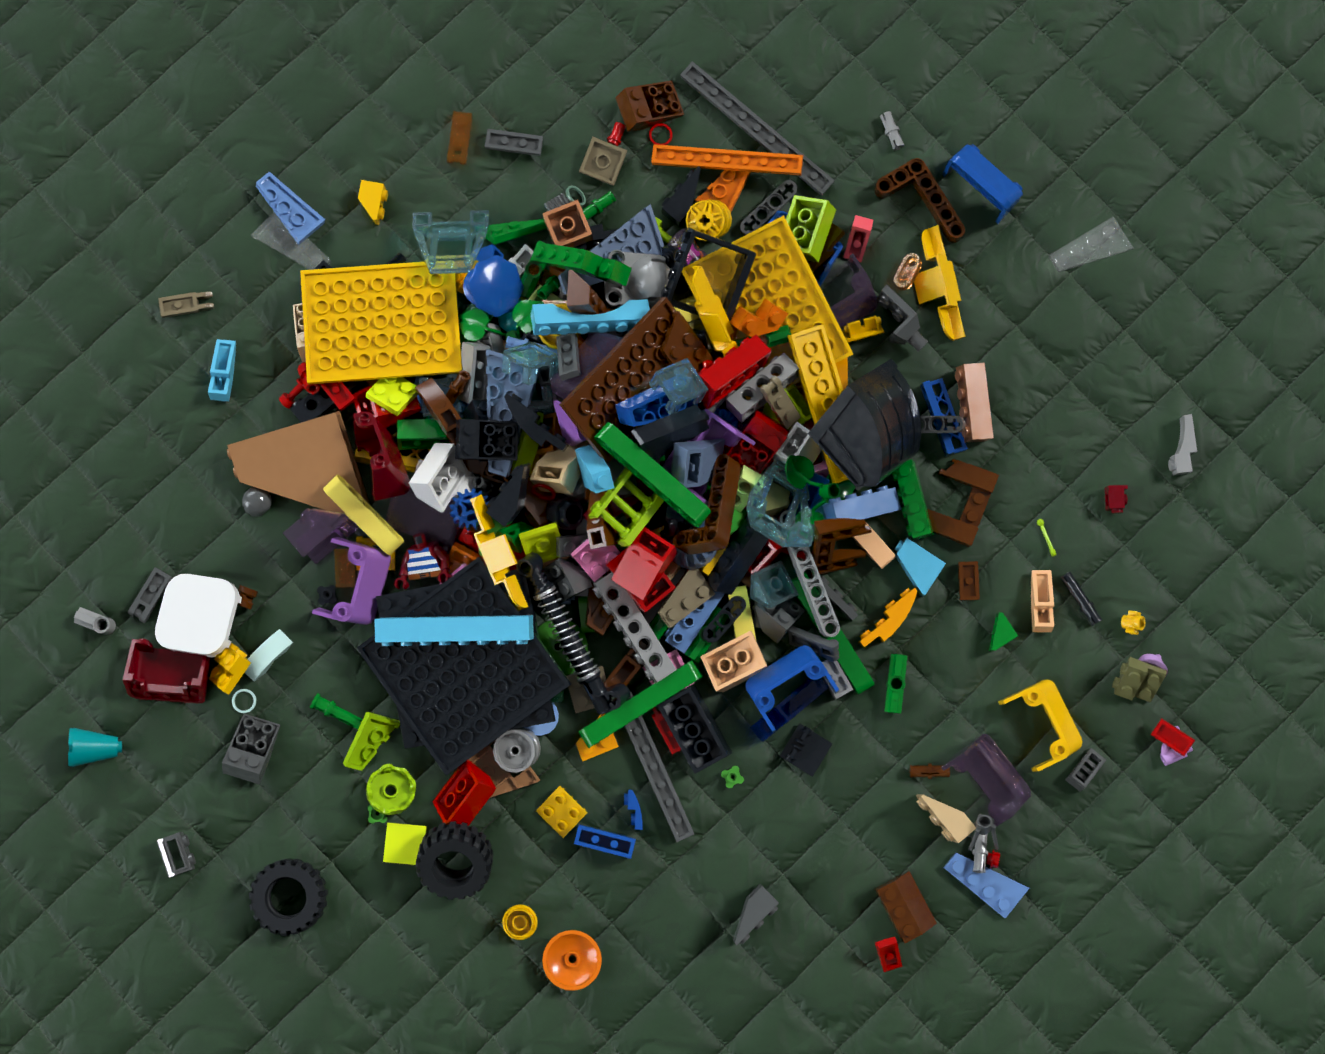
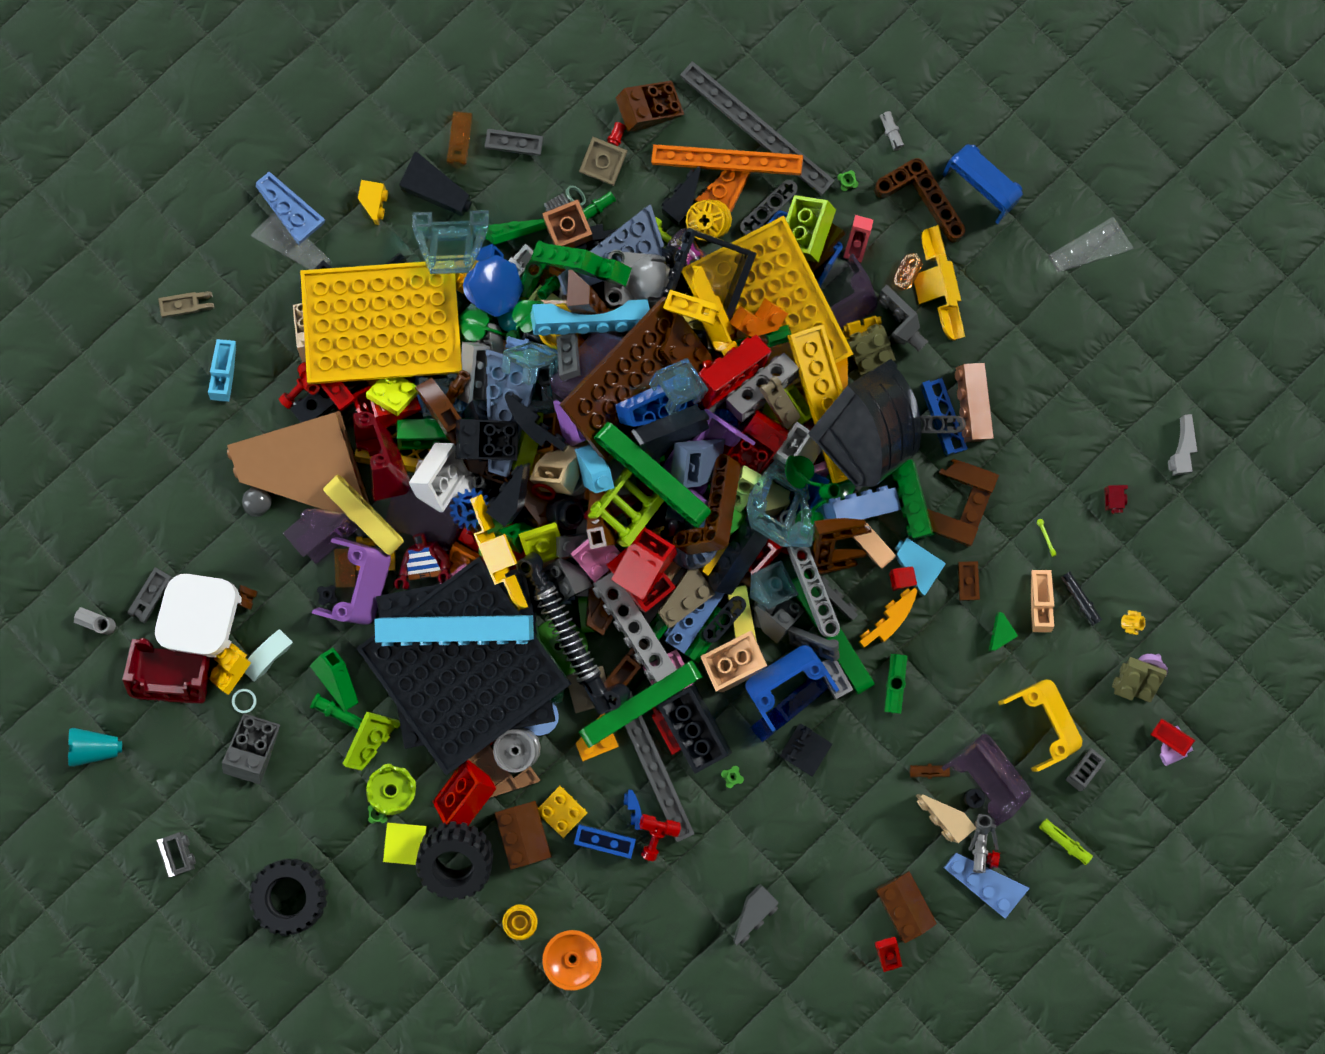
red piece [649,123,672,145] -> none
none -> green slope [310,648,359,712]
none -> black slope [399,152,472,216]
none -> reddish brown slope [495,800,552,869]
none -> red bar [639,814,681,861]
none -> yellow plate [663,290,721,326]
none -> bright green plate [837,170,858,191]
none -> olive plate [847,324,896,375]
none -> red slope [889,567,917,591]
none -> black wheel [964,789,985,808]
none -> lime pin [1039,818,1093,865]

